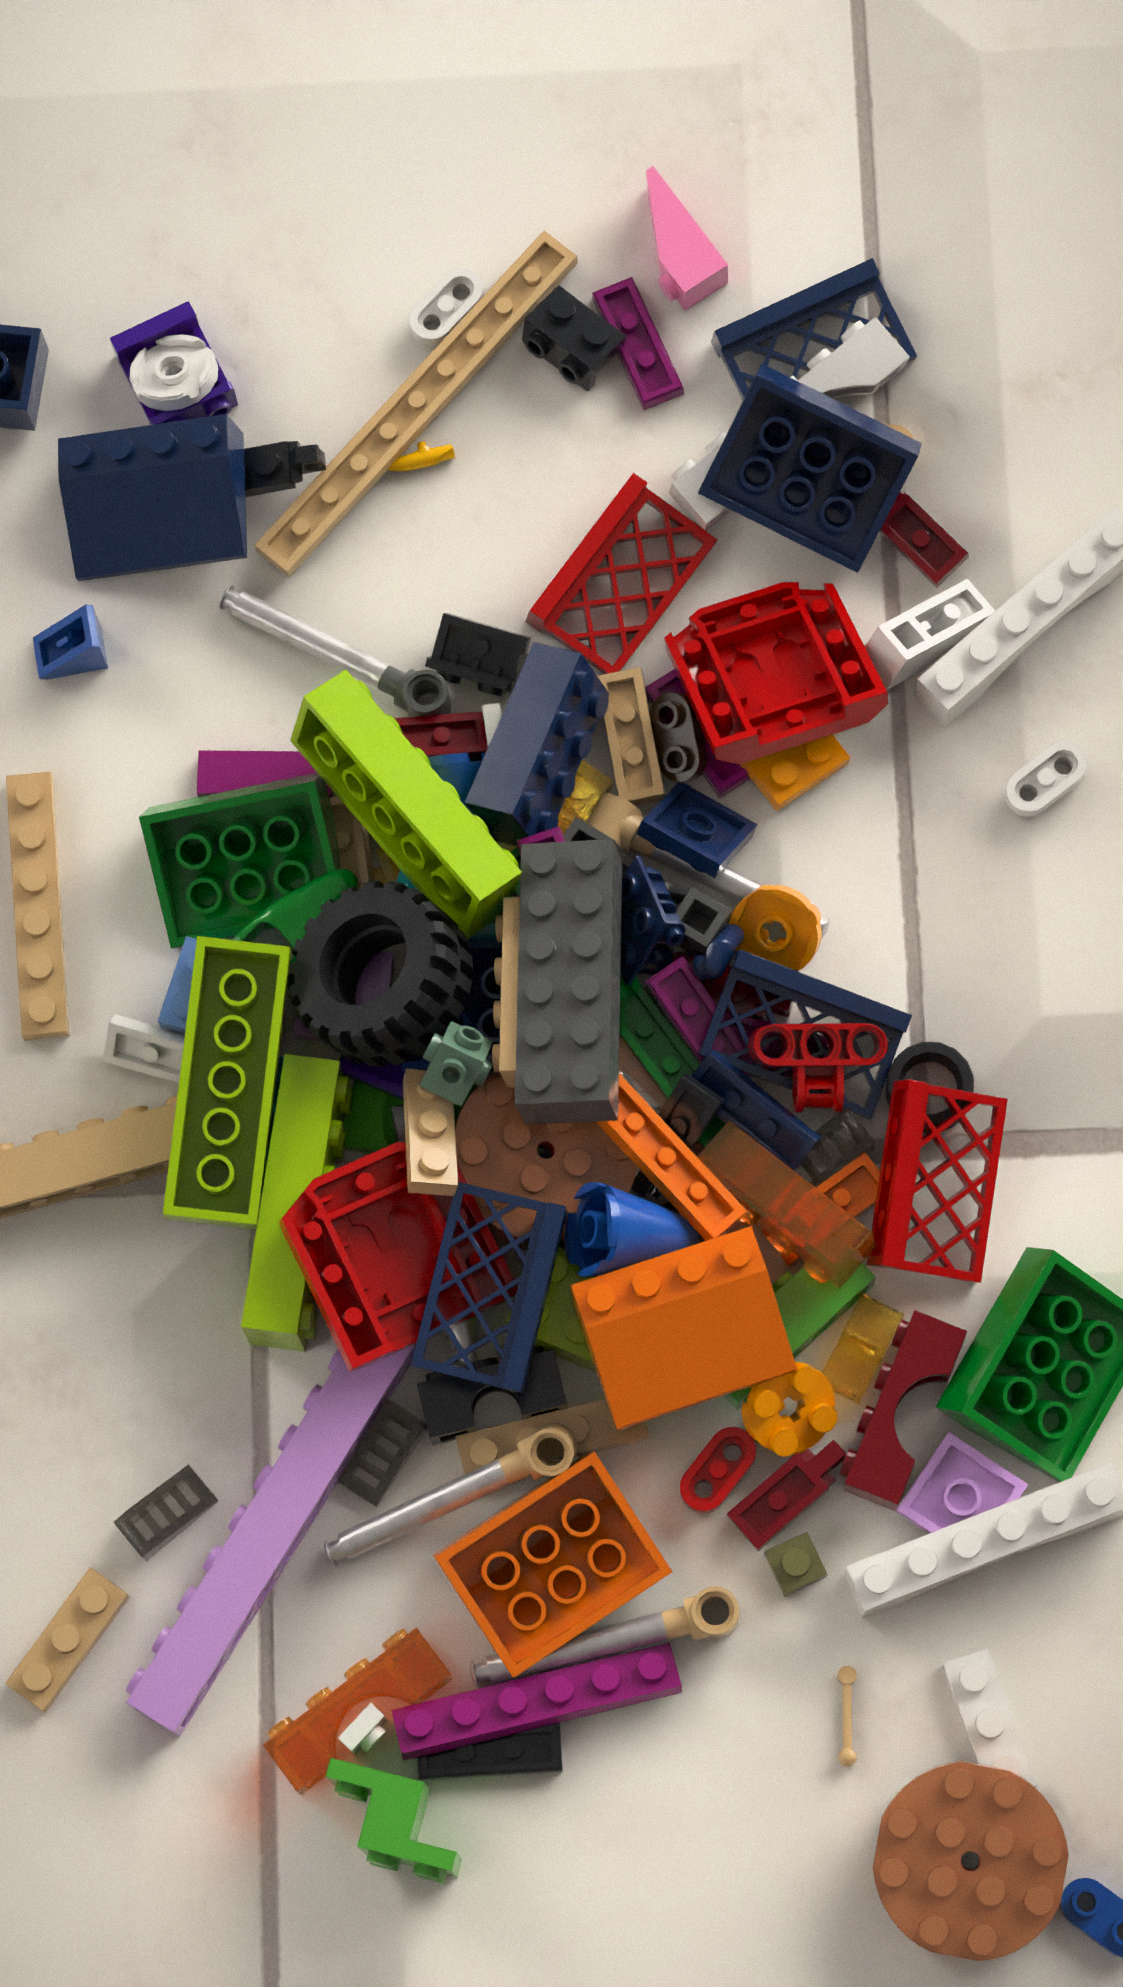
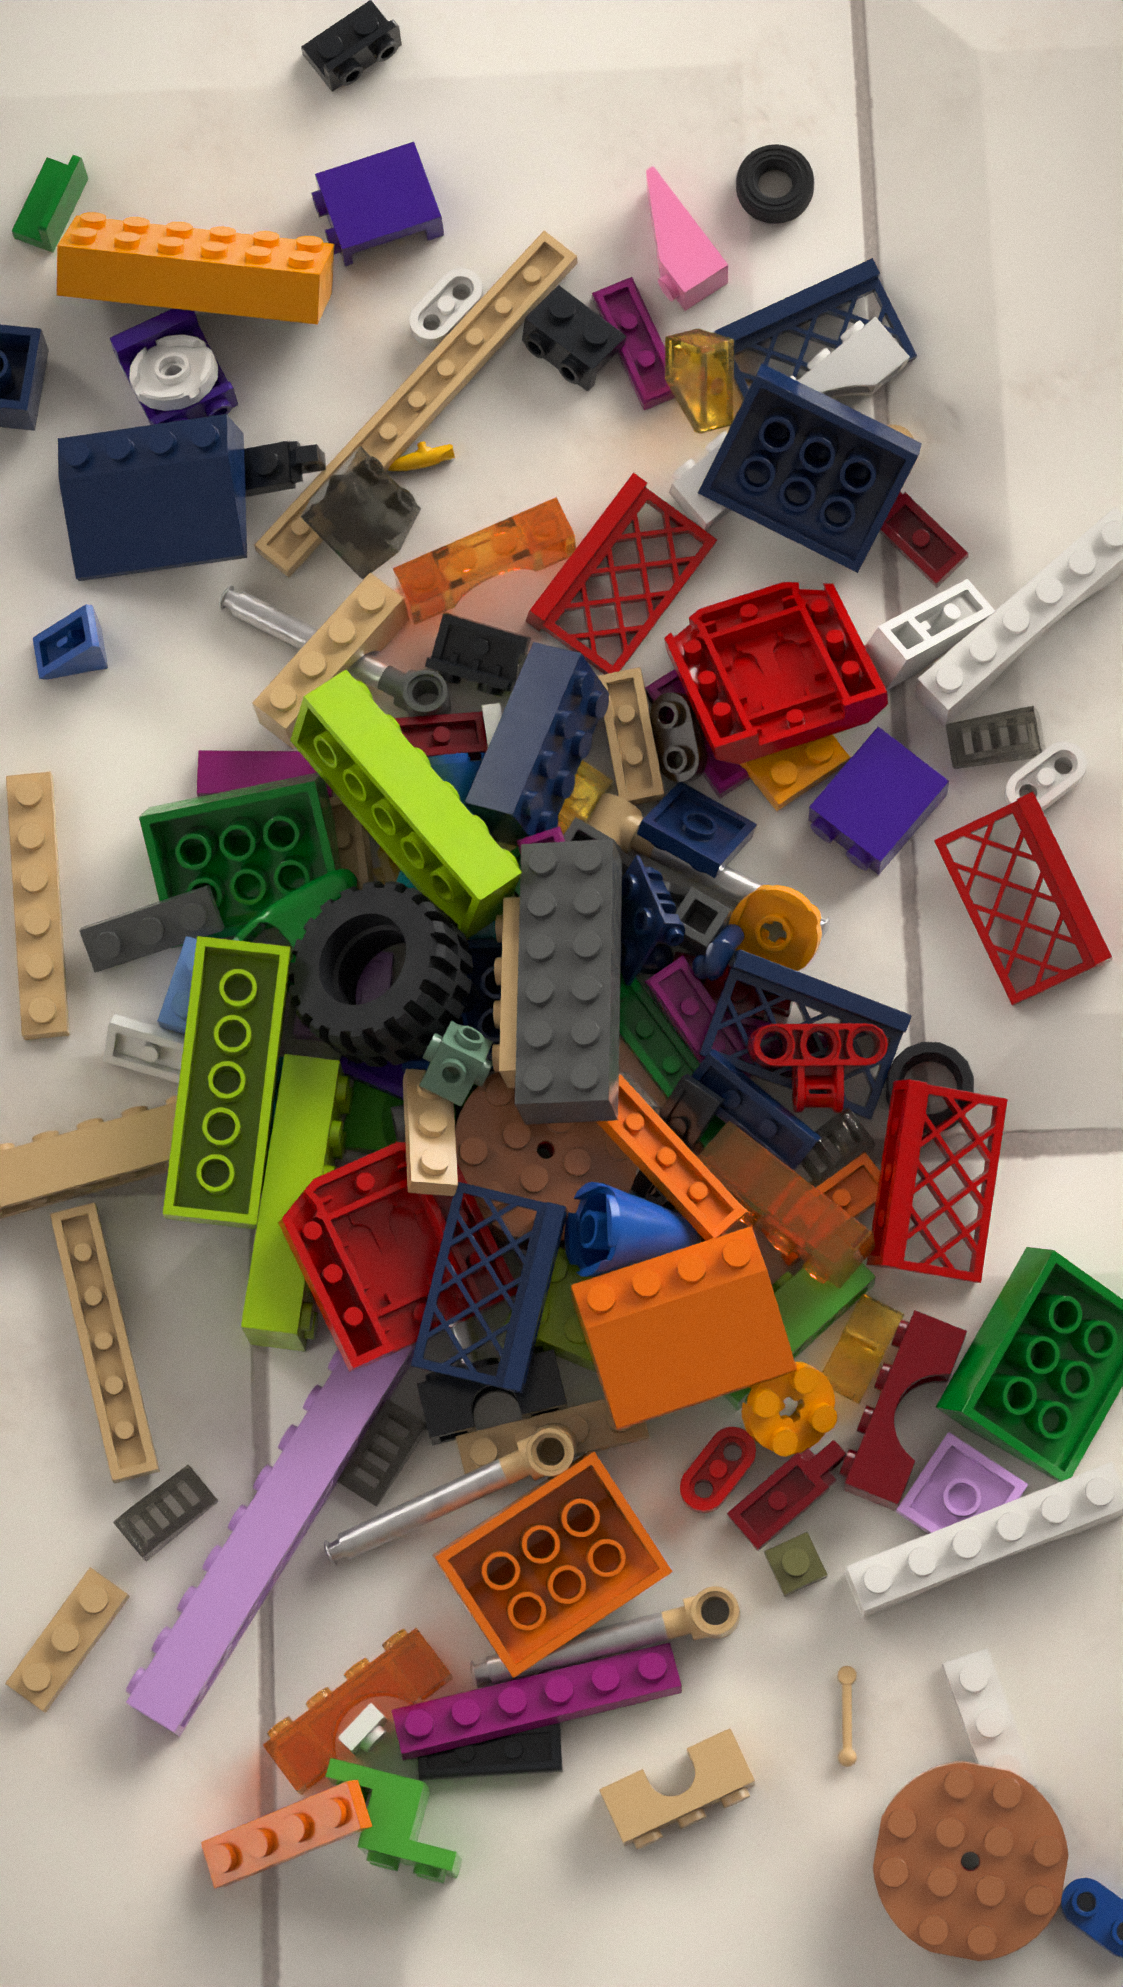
none -> green panel [12,155,88,253]
none -> tan plate [50,1202,160,1484]
none -> light orange brick [57,212,334,325]
none -> dark grey plate [79,885,225,973]
none -> orange plate [201,1780,372,1889]
none -> tan arch [252,573,410,749]
none -> black bracket [301,0,402,92]
none -> clear smoke slope [301,446,421,580]
none -> dark purple panel [311,142,444,267]
none -> clear orange arch [393,497,576,625]
none -> tan arch [599,1728,755,1850]
none -> clear yellow slope [665,328,734,434]
none -> black tyre [736,144,814,224]
none -> dark purple brick [808,727,949,875]
none -> red fence [934,792,1112,1006]
none -> clear smoke slope [945,705,1045,769]

